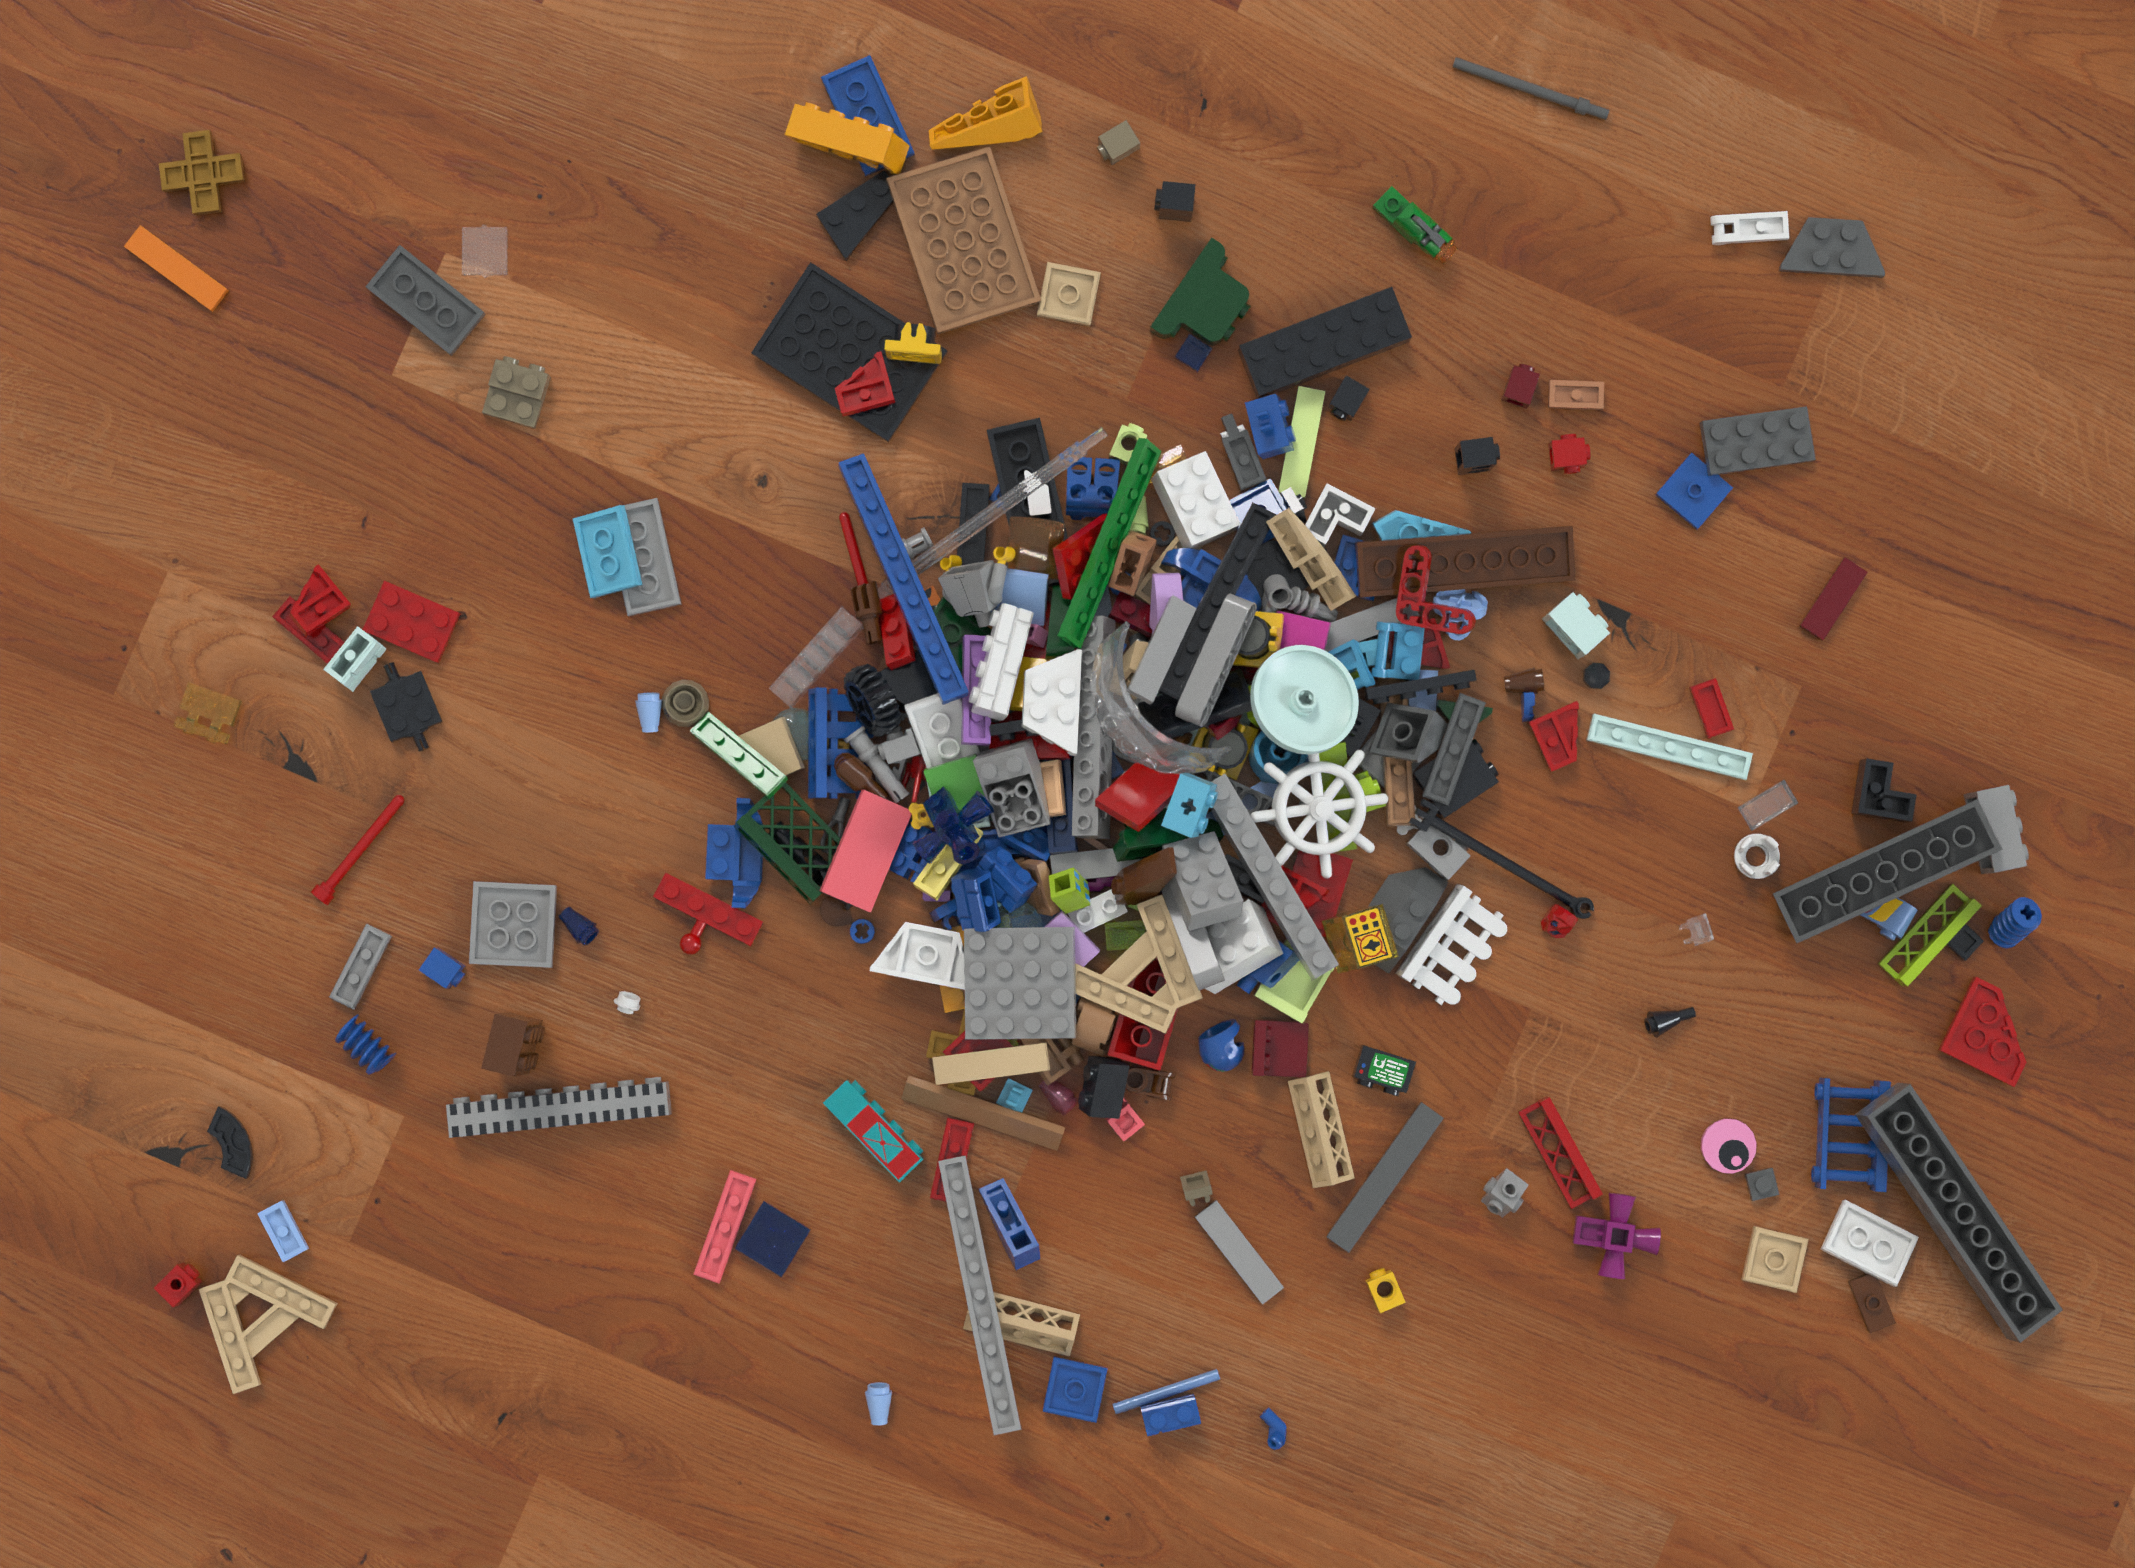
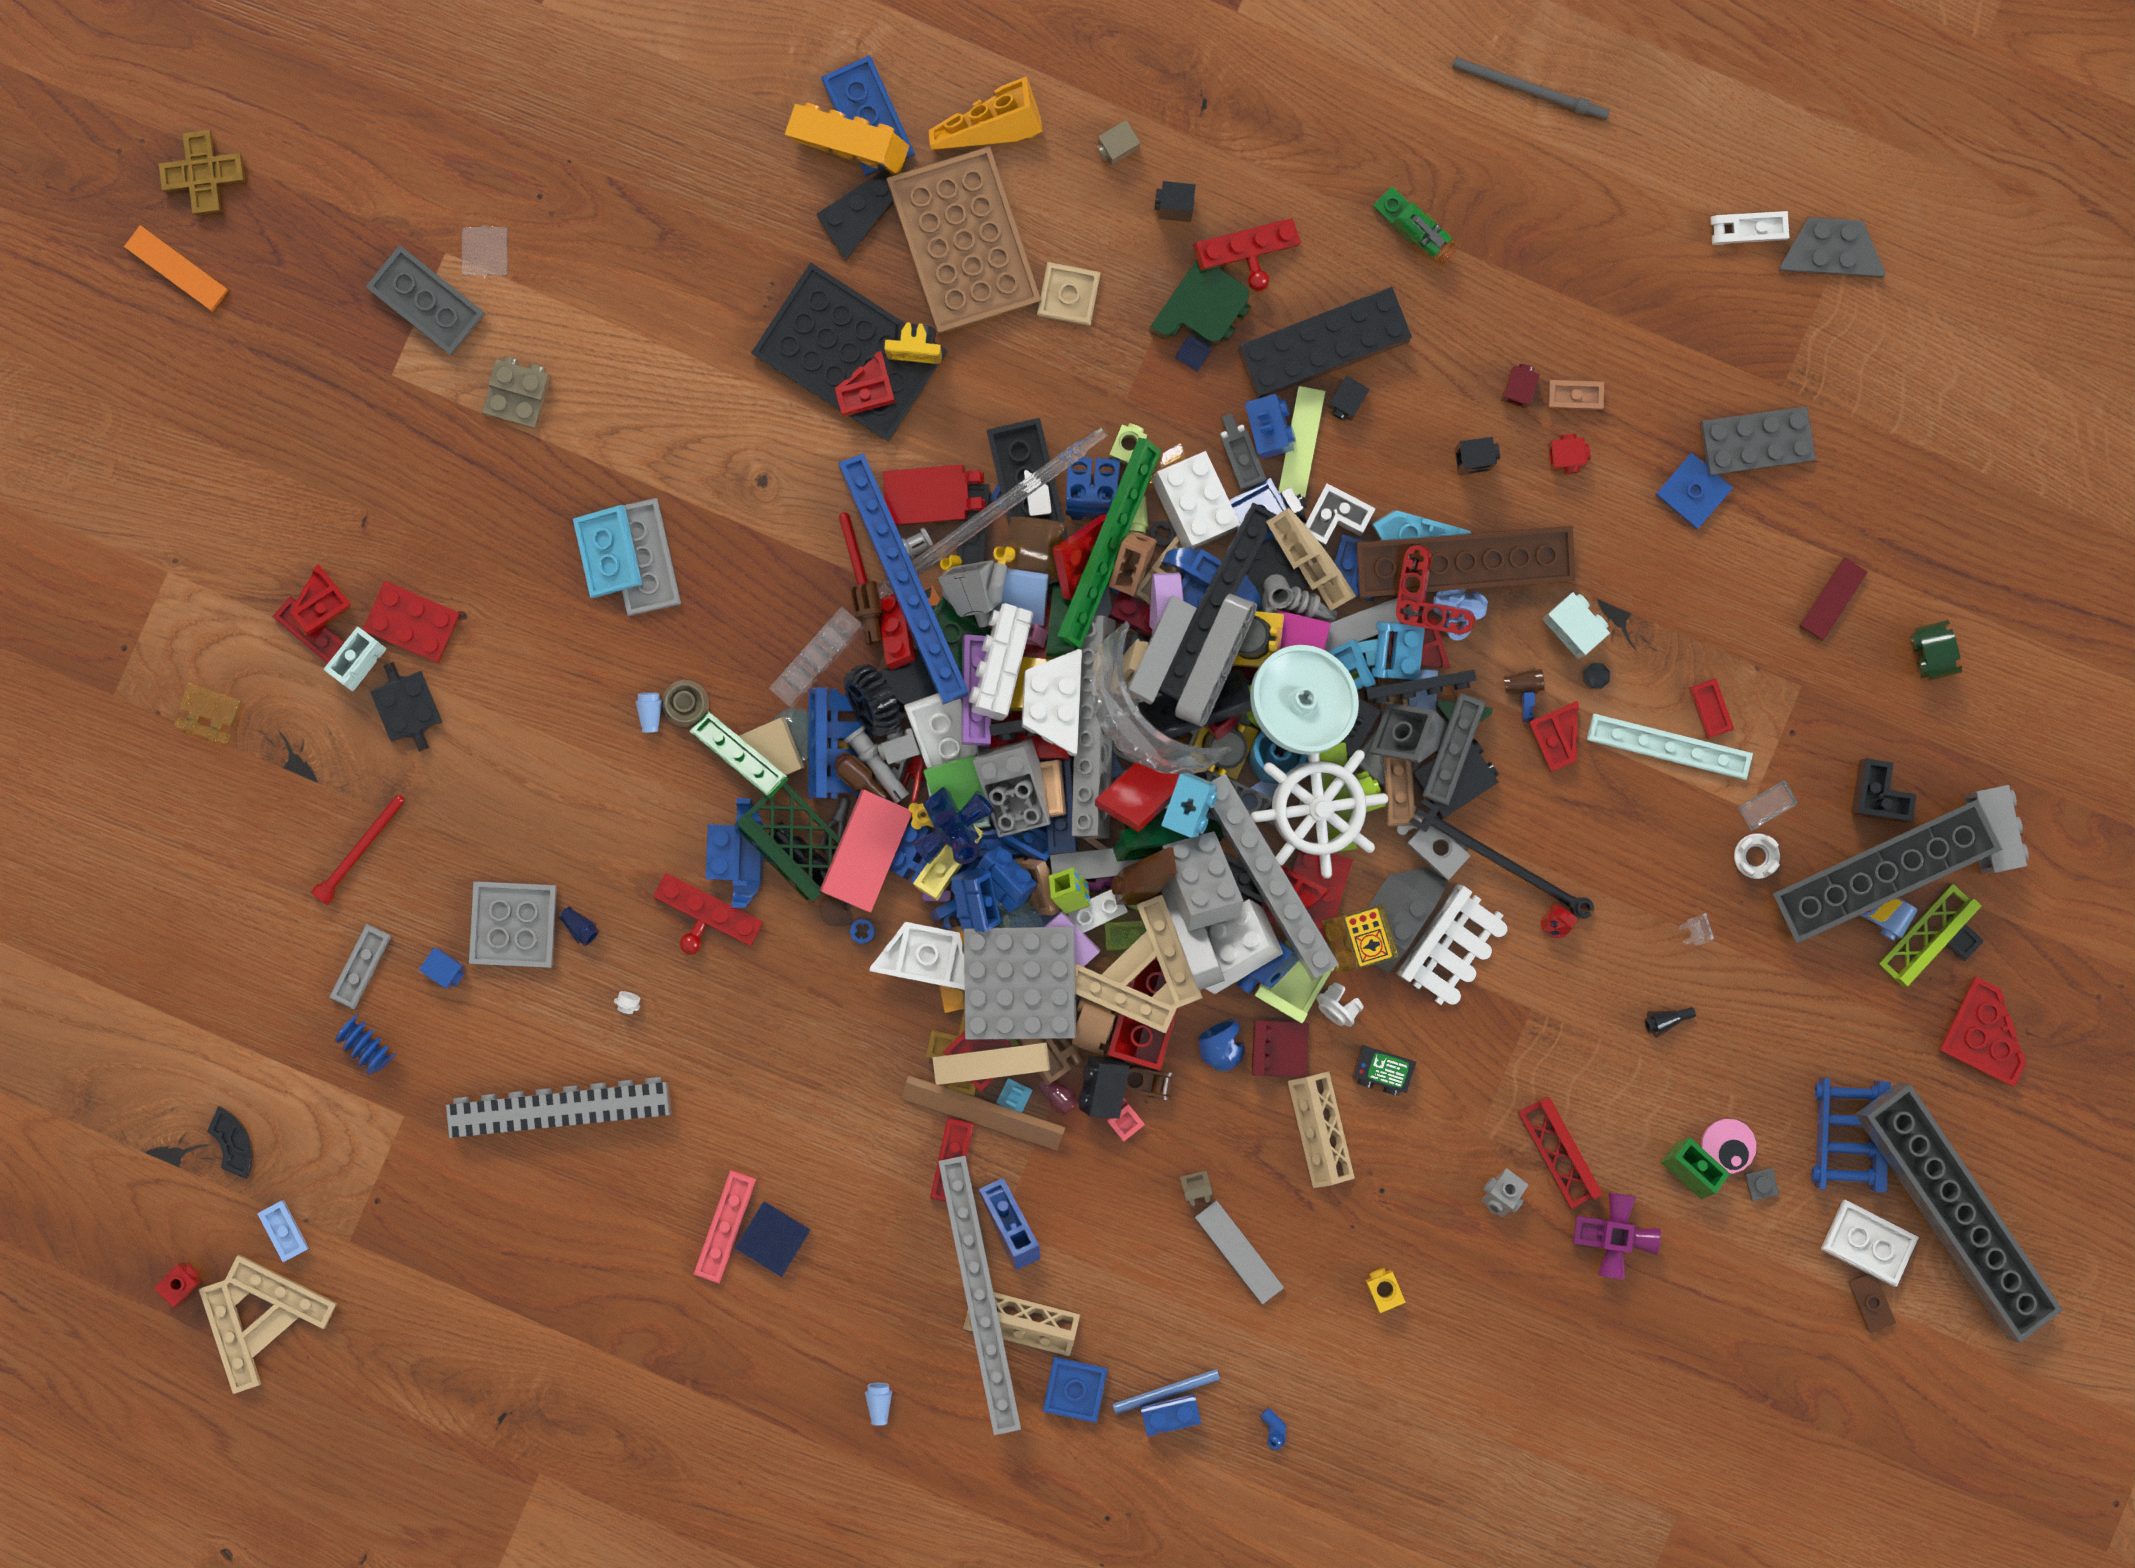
reddish brown brick [481,1012,545,1076] -> none
teal brick [823,1080,924,1183] -> none
dark grey tile [1326,1102,1444,1253] -> none
tan tile [1741,1226,1809,1293] -> none
blue piece [1988,897,2042,948] -> none
none -> red tile [883,464,986,526]
none -> red plate [1193,218,1301,291]
none -> white piece [1316,982,1364,1027]
none -> green brick [1661,1137,1730,1199]
none -> dark green brick [1910,620,1962,681]

